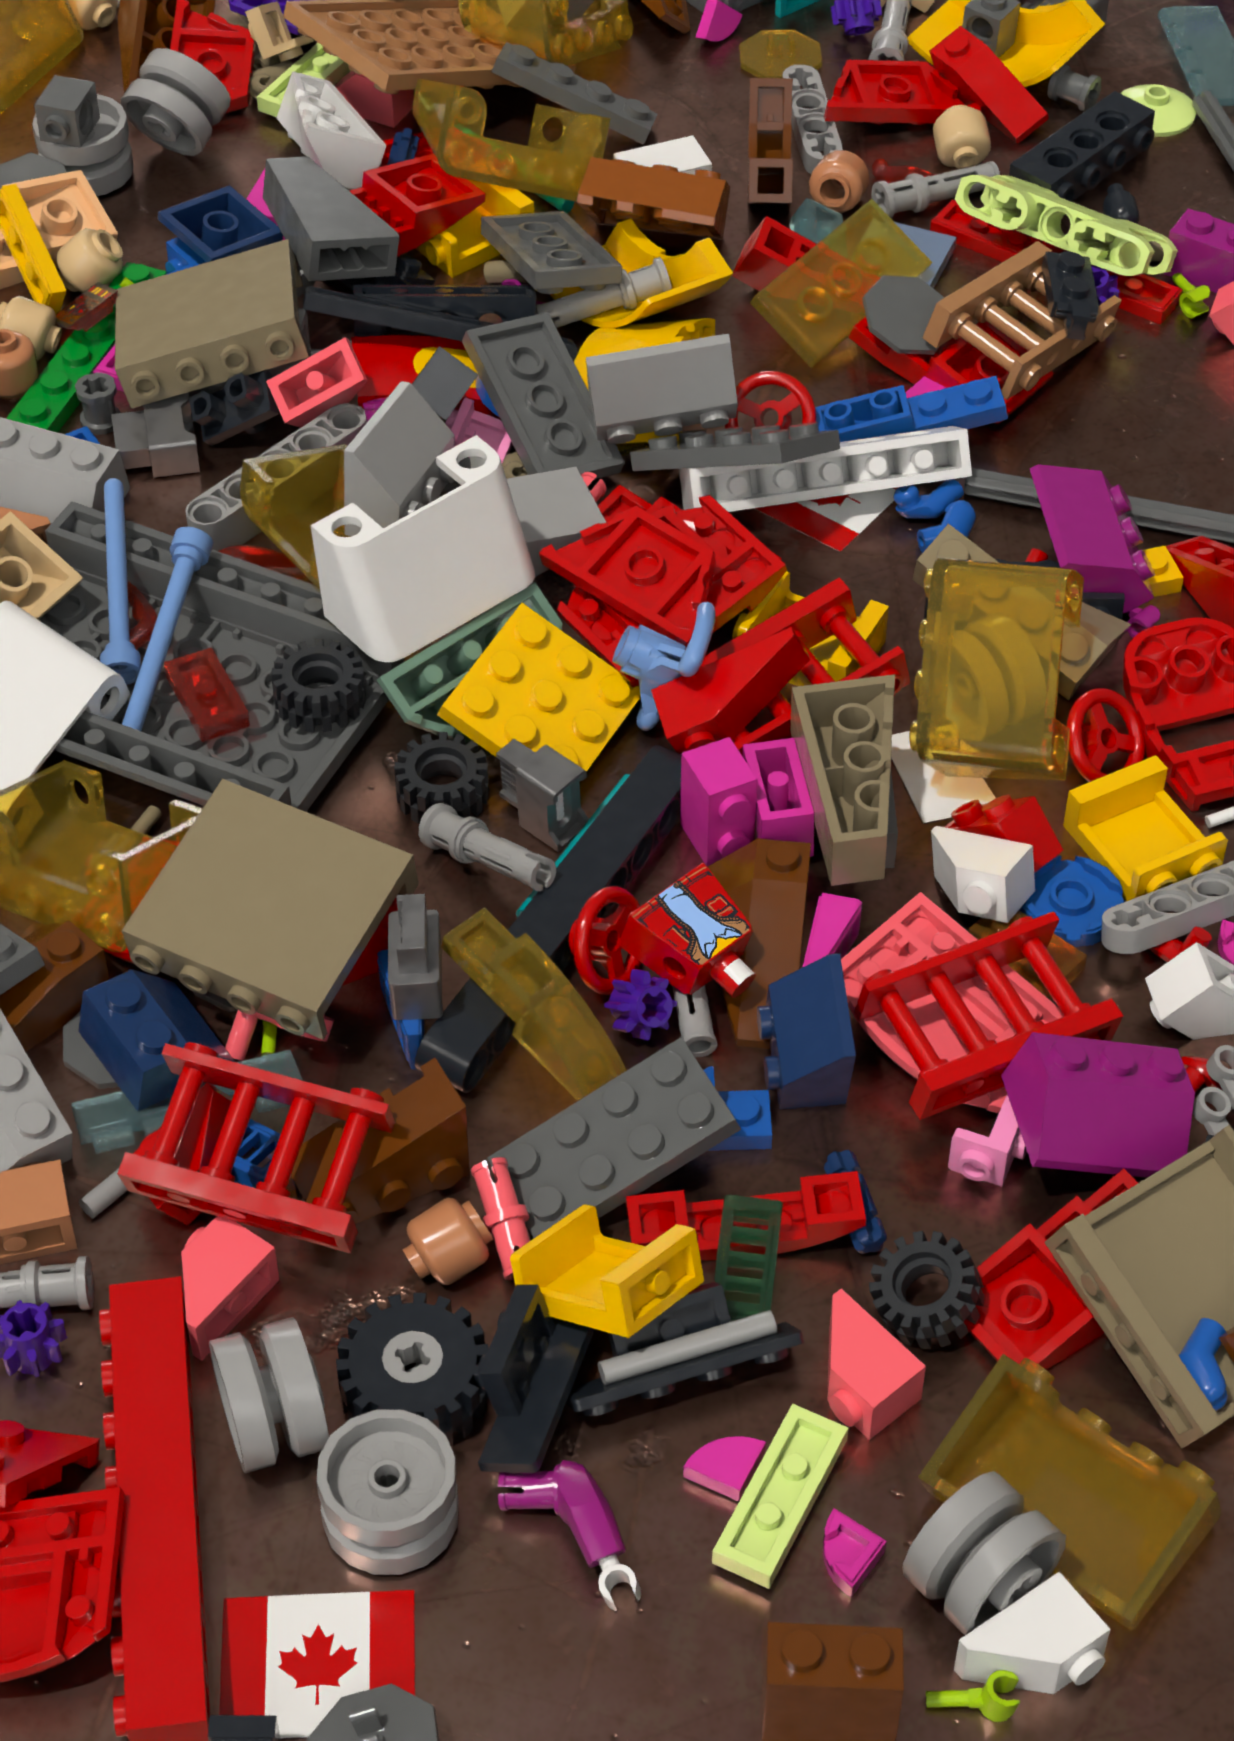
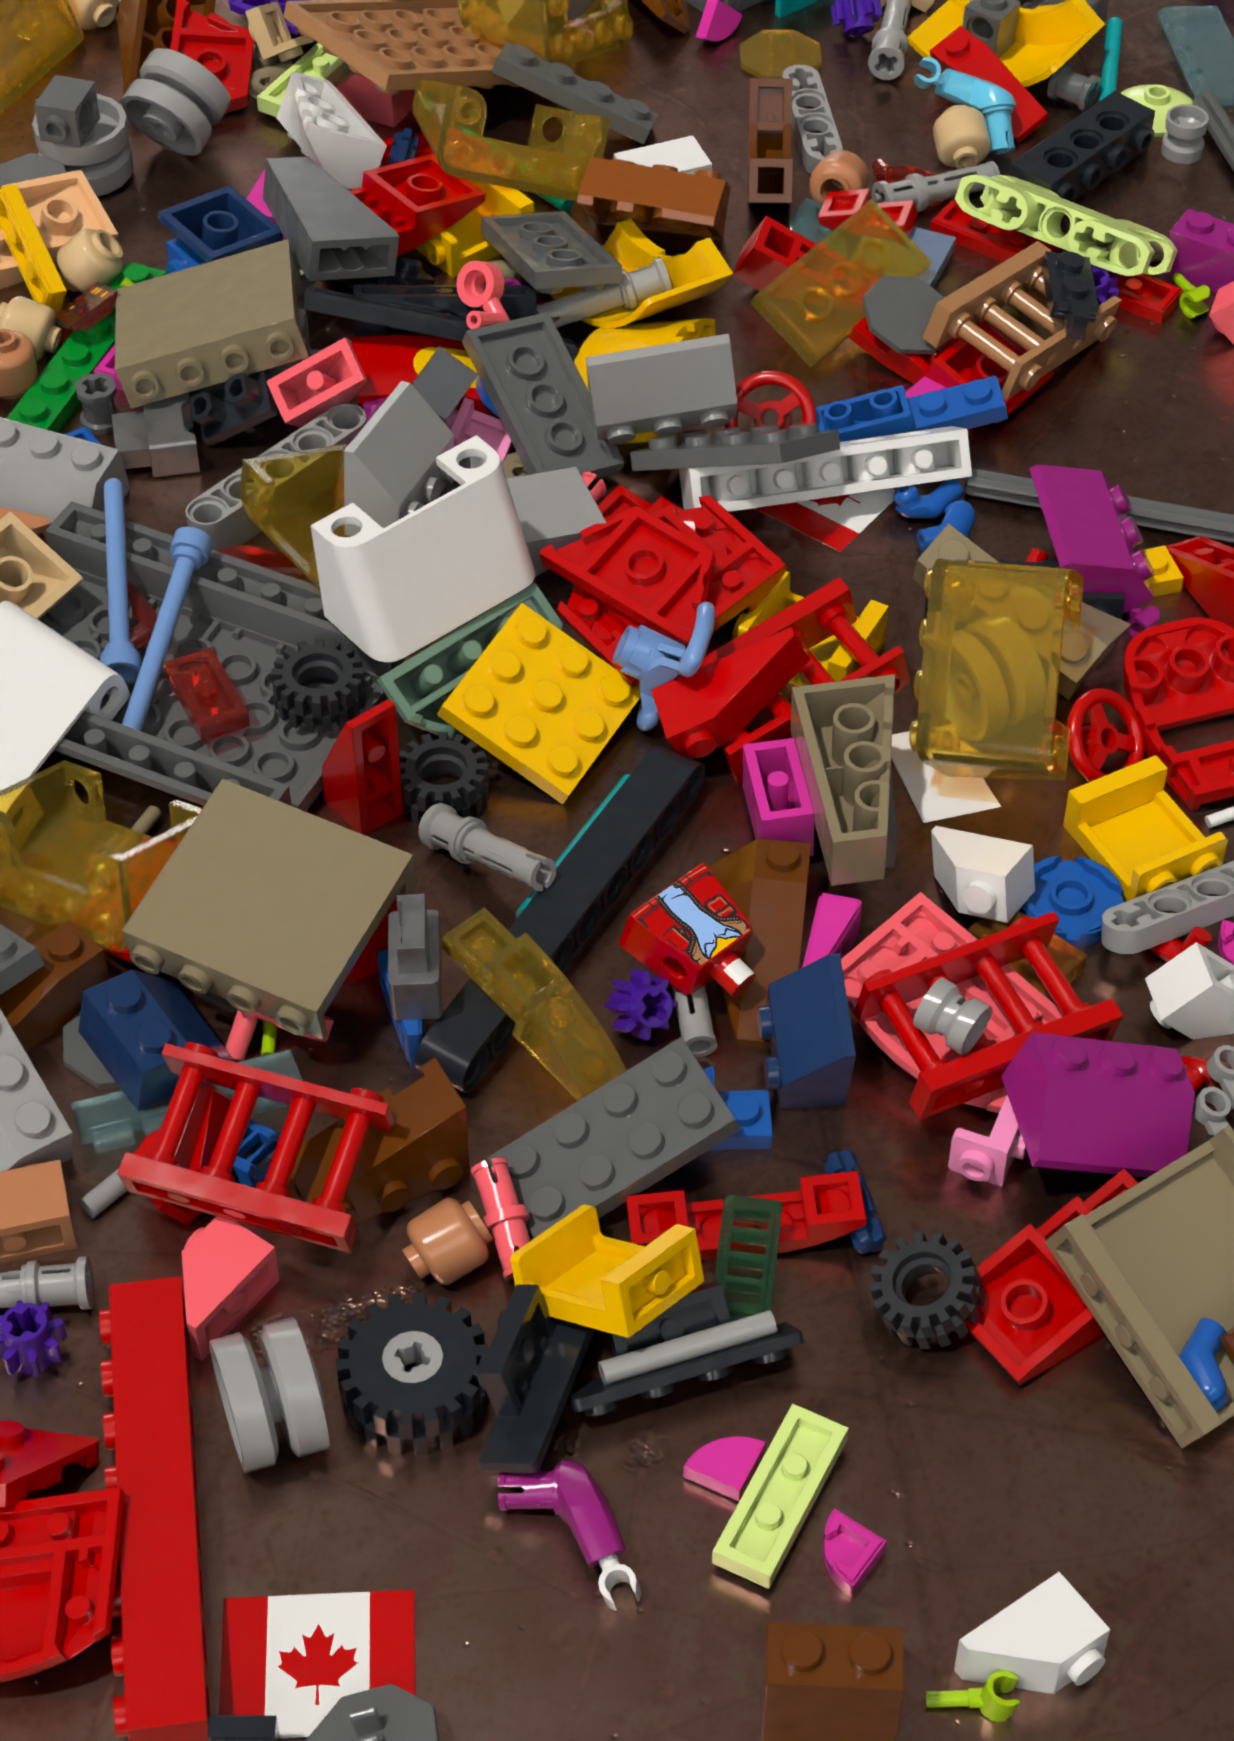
light grey wheel [317,1410,459,1575] -> none
flat silver piece [496,739,589,852] -> none
red piece [569,886,642,995] -> none
dark pink brick [680,737,758,867] -> none
red wing [824,60,982,125] -> none
coral slope [827,1288,926,1440] -> none
light grey wheel [903,1471,1066,1635] -> none
clear yellow windscreen [918,1354,1222,1630] -> none
red slope [945,794,1064,873] -> none
black cylinder [1102,183,1139,224] -> none
none -> red slope [322,699,403,835]
none -> coral plate [457,261,510,329]
none -> red slope [818,189,918,240]
none -> light grey wheel [913,977,993,1055]
none -> medium azure arm [914,57,1017,155]
none -> teal bar [1099,17,1123,101]
none -> light grey wheel [1161,104,1209,164]

